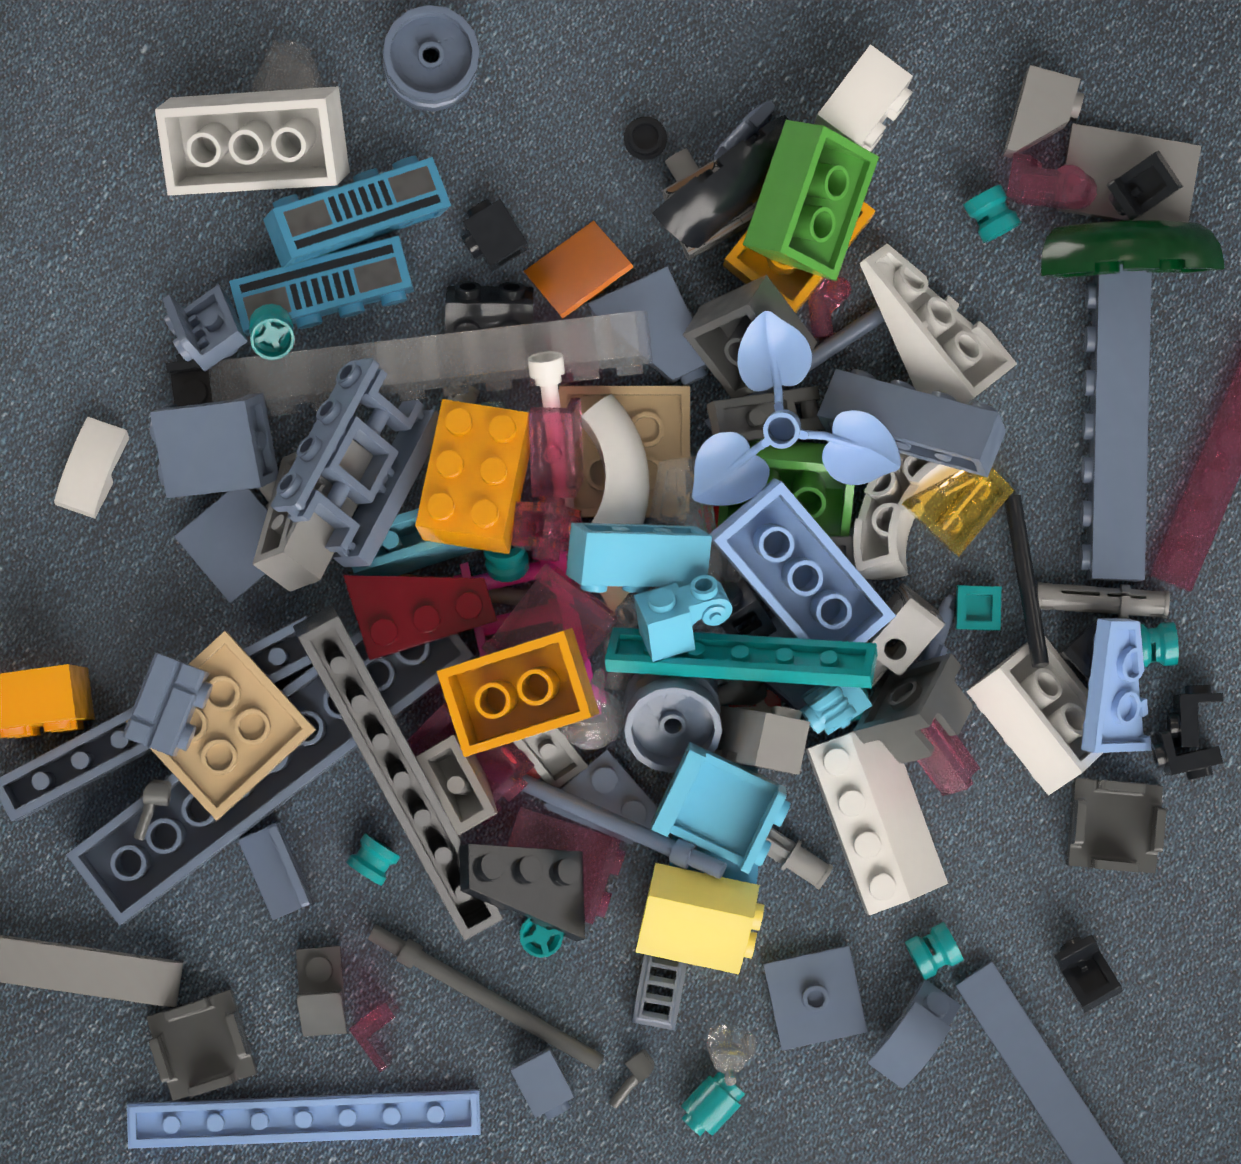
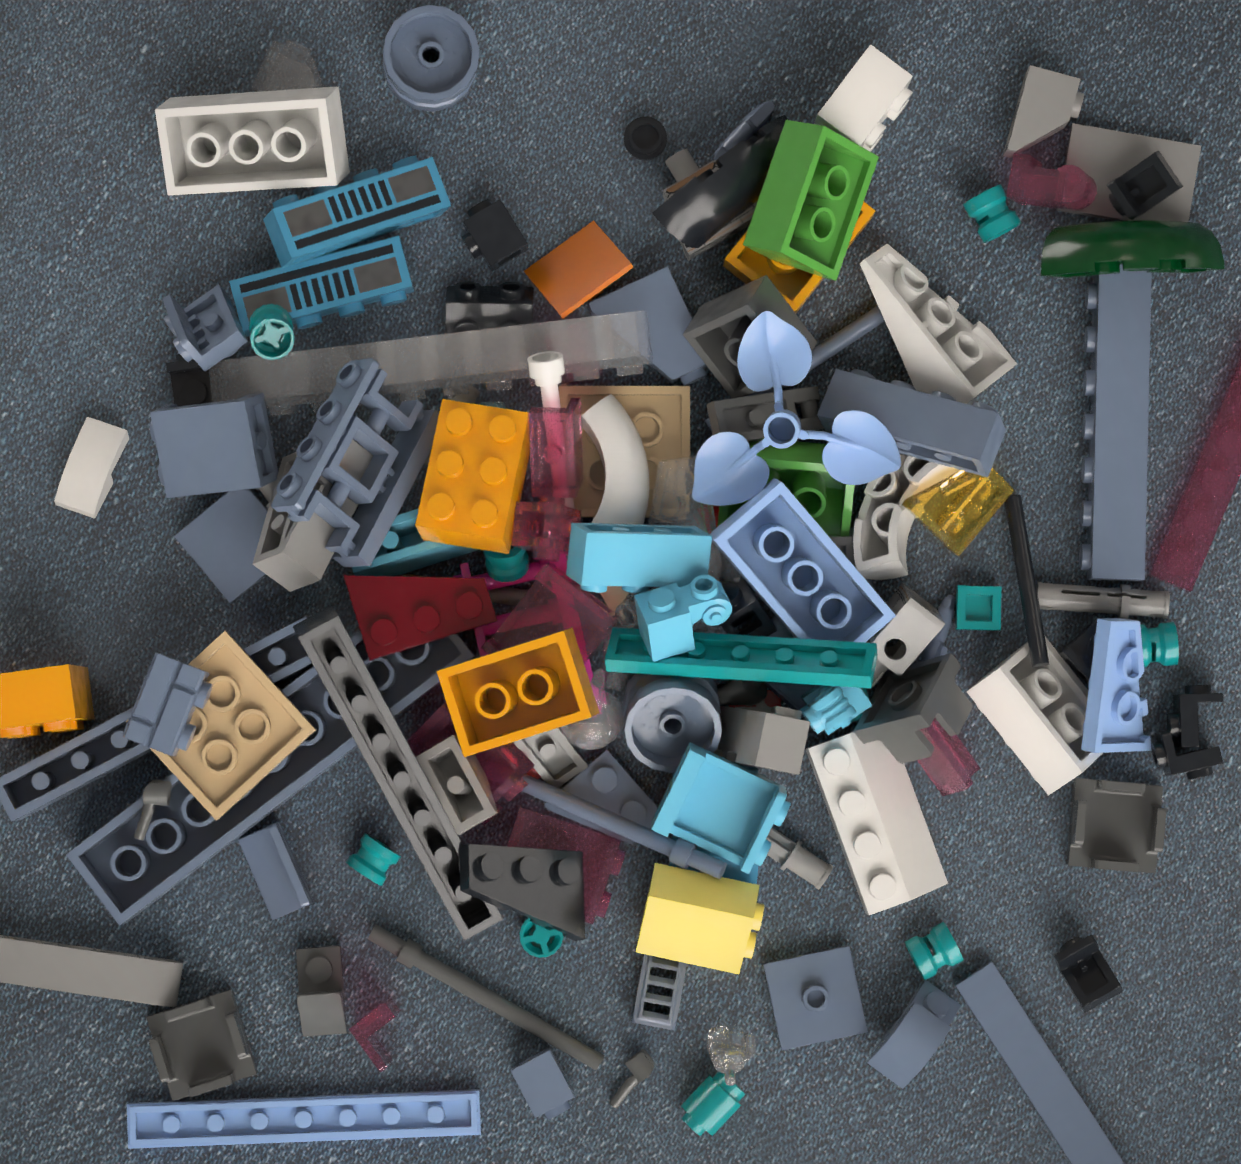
clear pink arm [808,277,851,338] -> none

